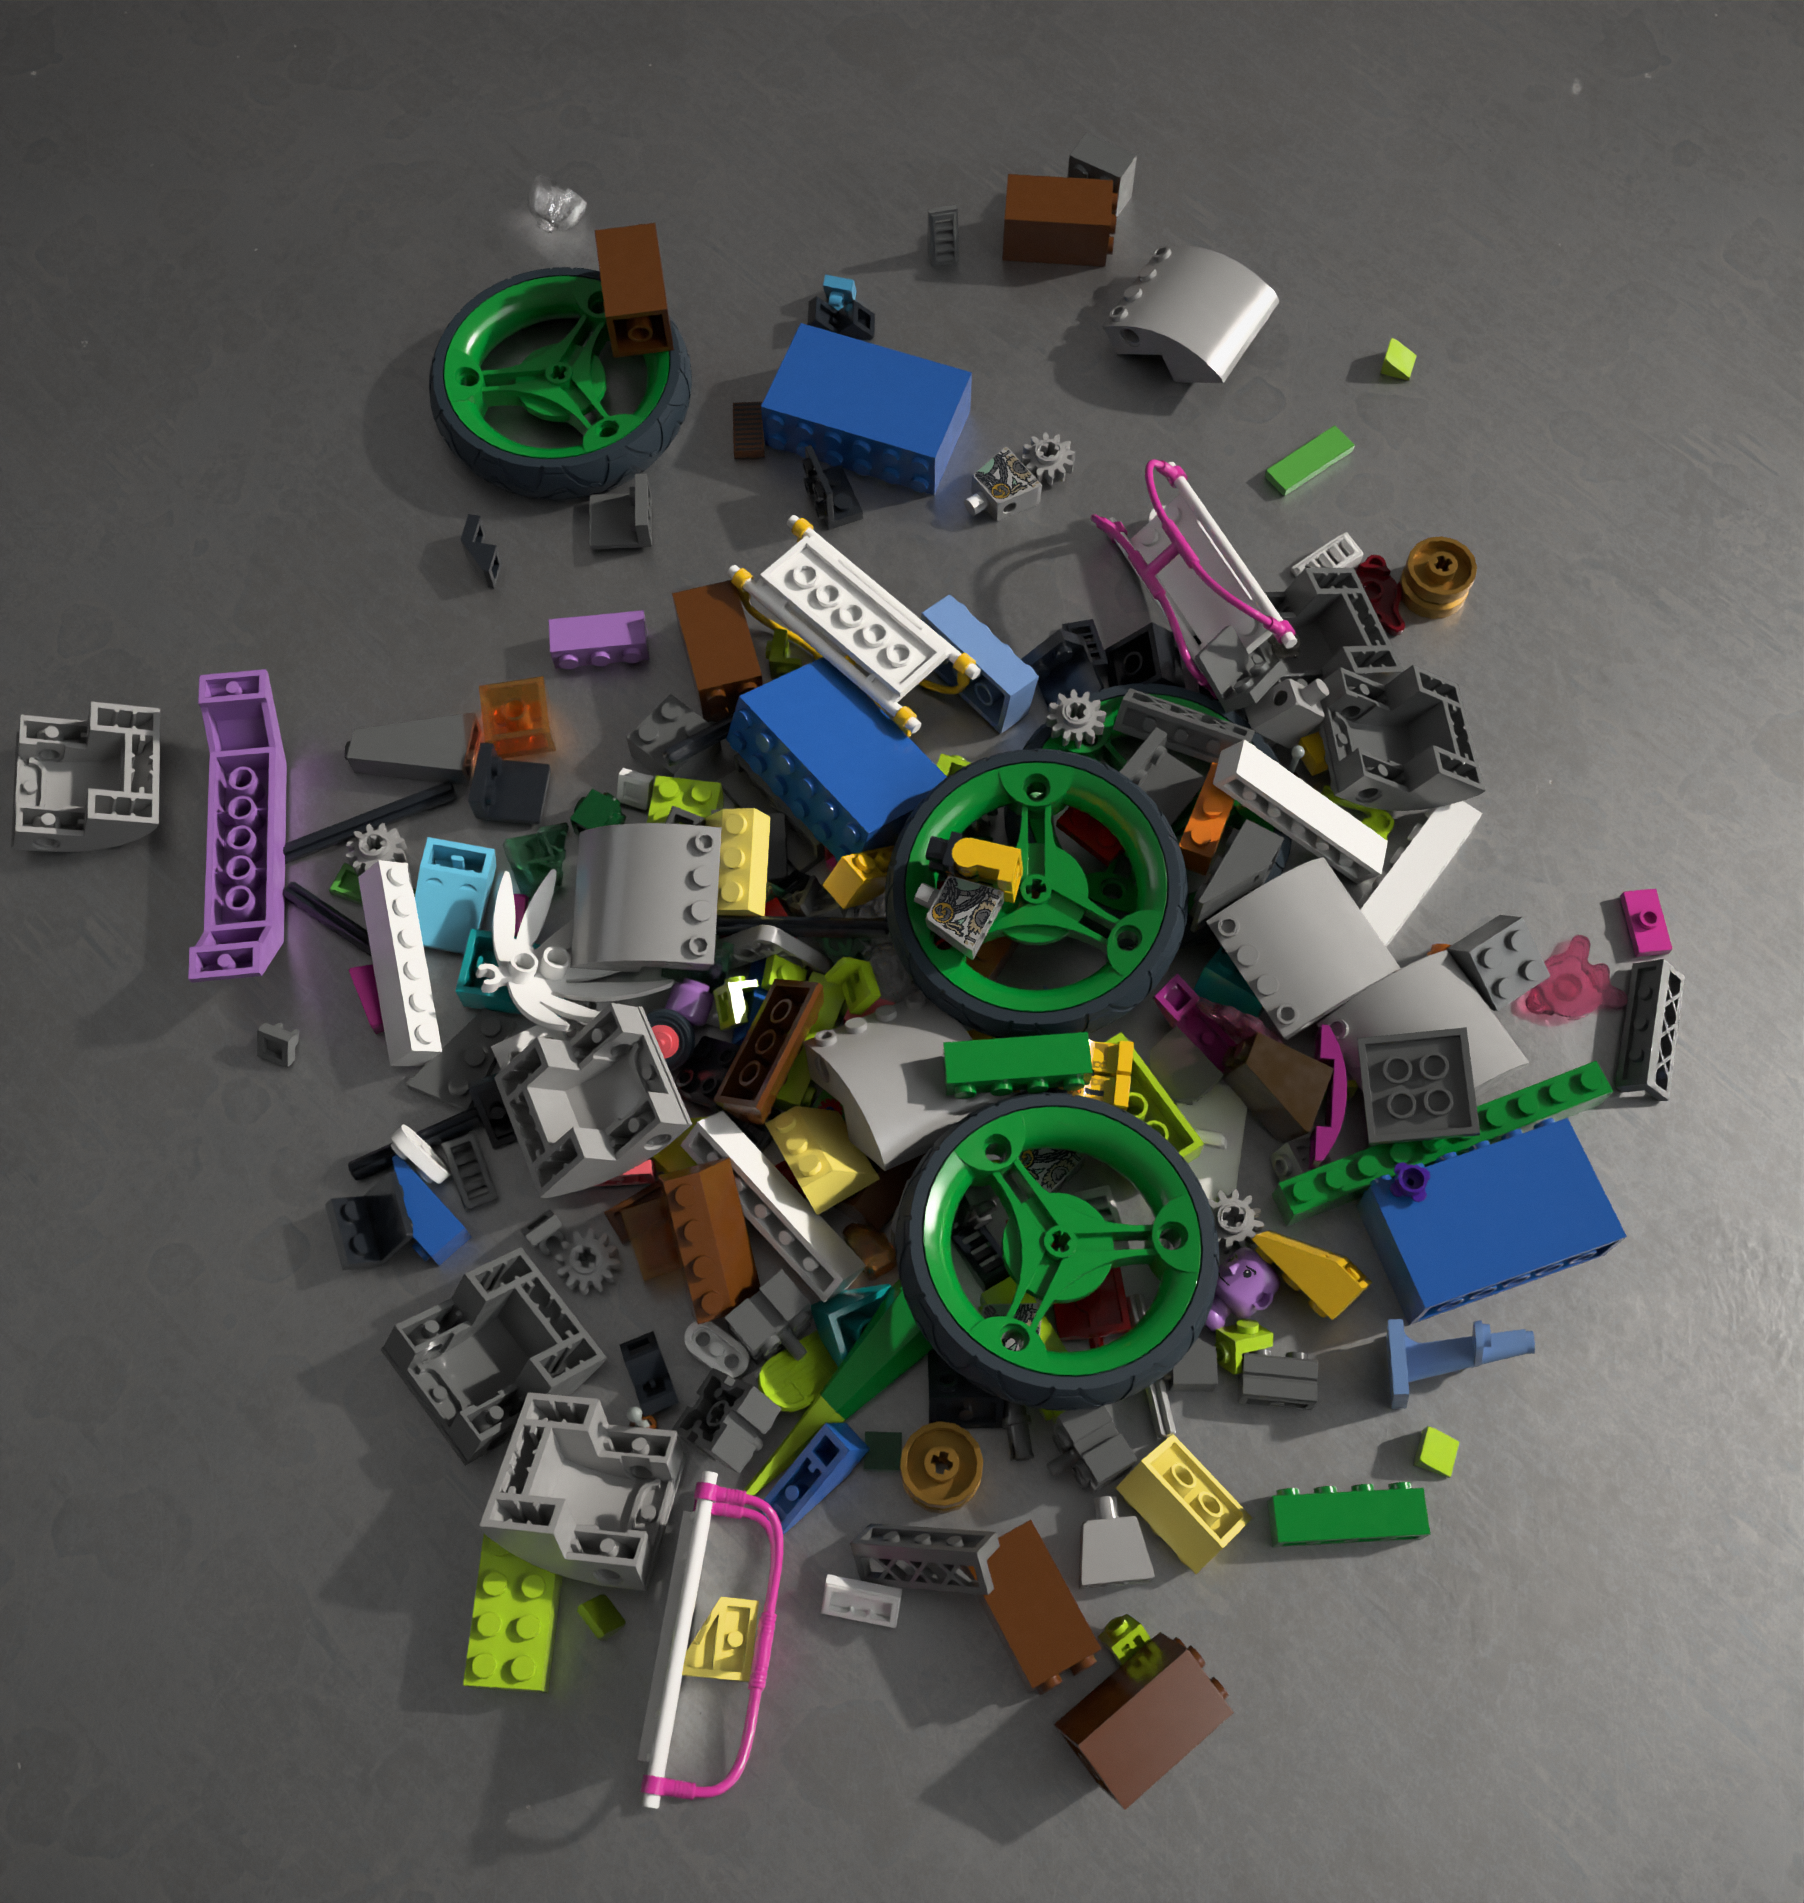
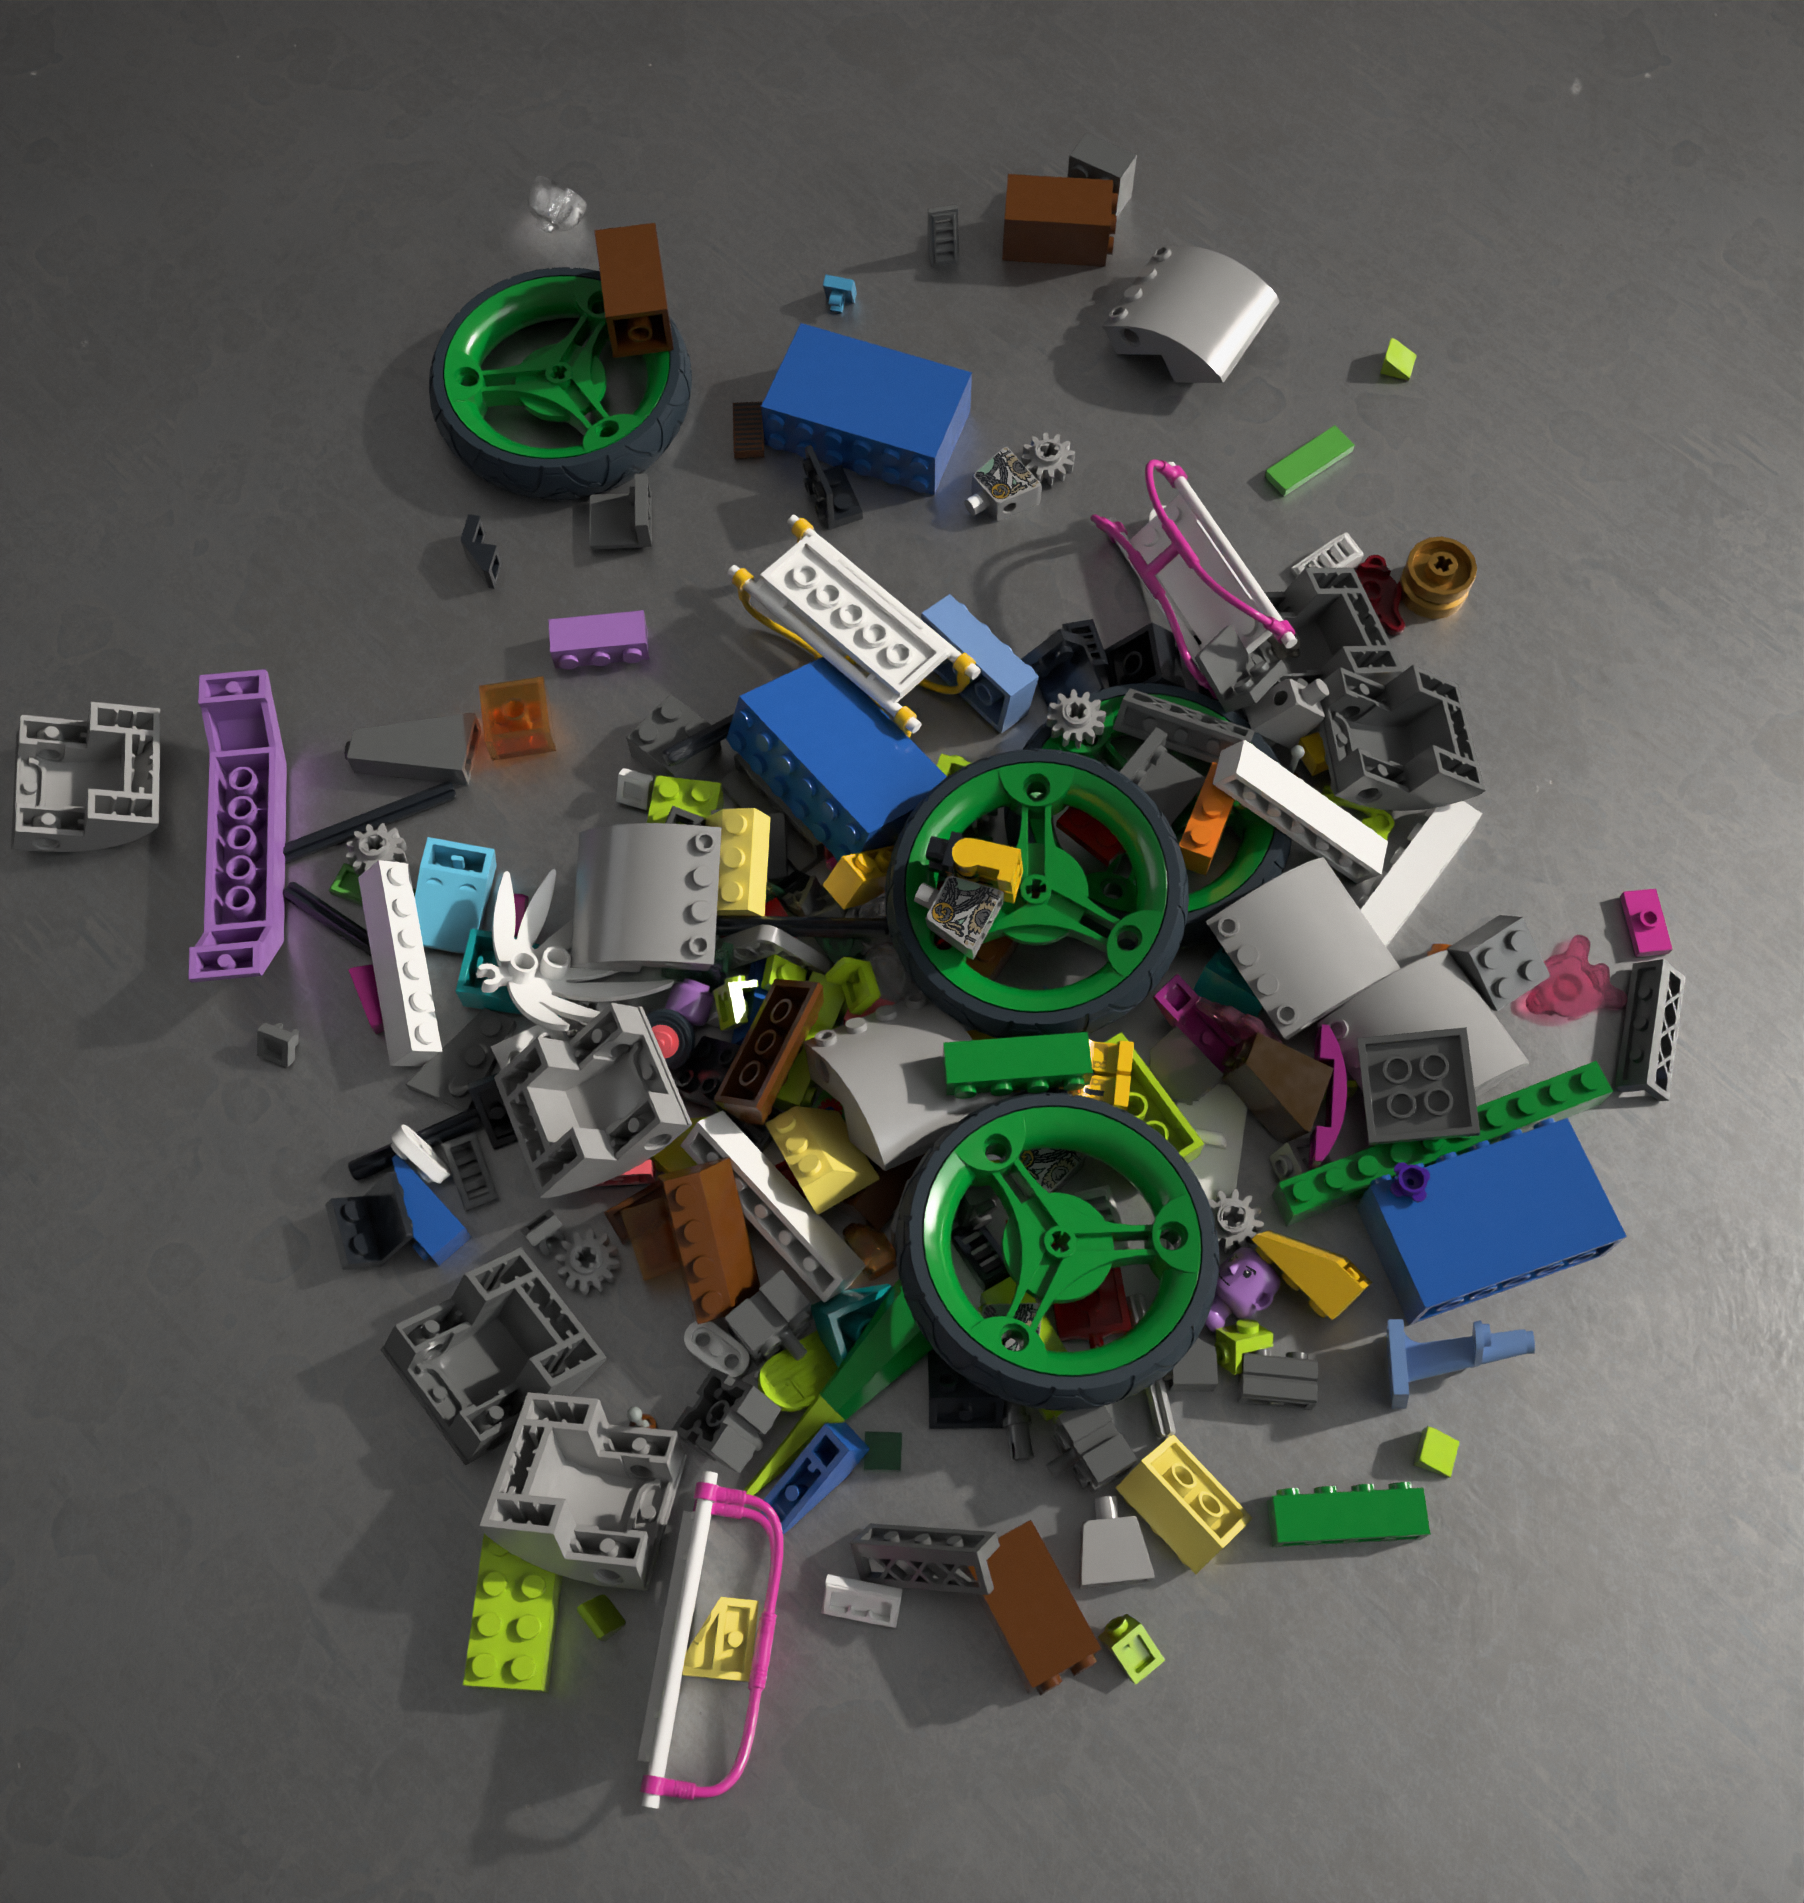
black bracket [468,742,551,825] -> none
clear green slope [502,822,569,902] -> none
dark green brick [570,788,627,836] -> none
black slope [619,1331,679,1417] -> none
reddish brown brick [672,580,763,722] -> none
lime bracket [765,628,802,678] -> none
black slope [807,296,875,340] -> none
pearl gold wheel [900,1421,983,1514] -> none
reddish brown brick [1054,1632,1234,1810] -> none
dark grey slope [1189,819,1284,932] -> none

